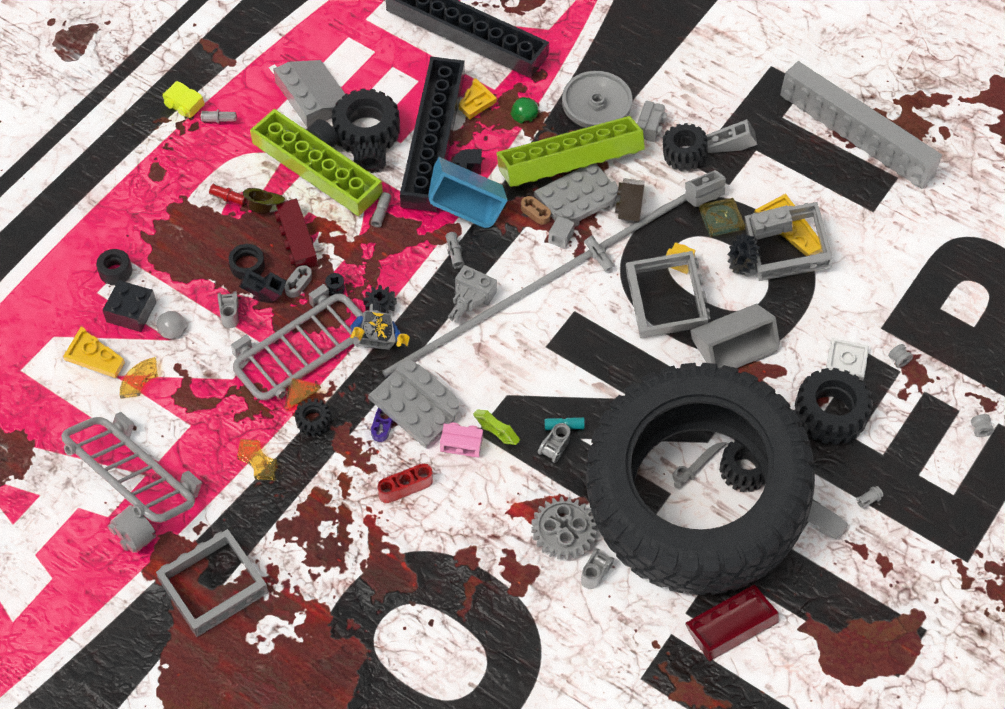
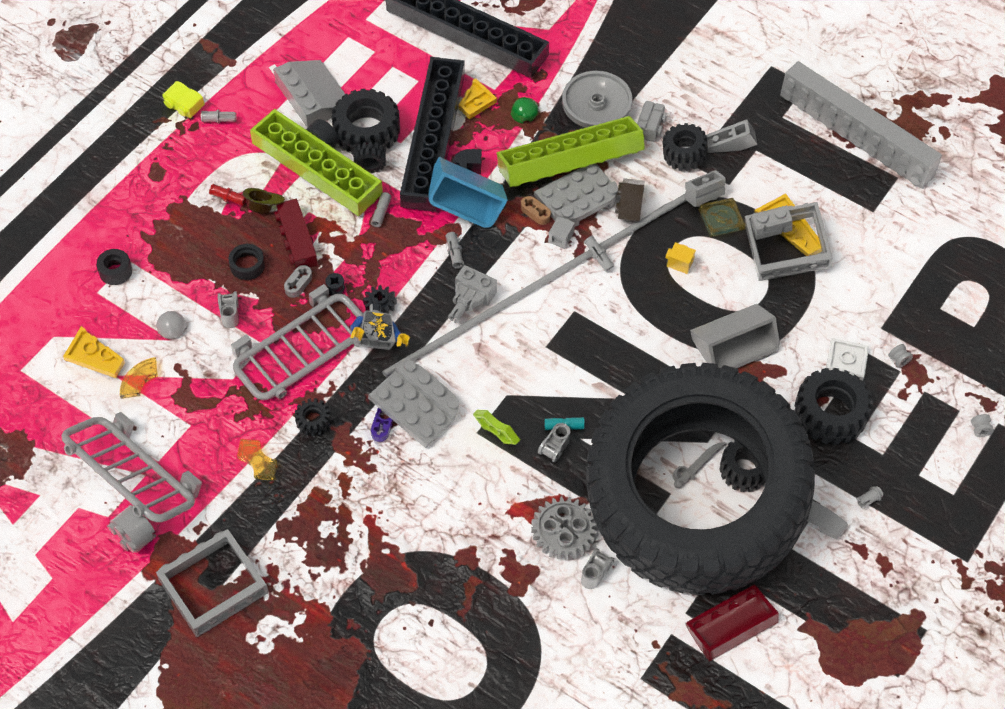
black brick [103,280,157,332] -> none
black brick [239,269,286,303] -> none
clear yellow slope [284,378,321,411] -> none
red beam [377,463,433,503] -> none
bright pink brick [440,422,483,458] -> none
light grey window [626,251,711,338] -> none
black gear [727,234,760,275] -> none

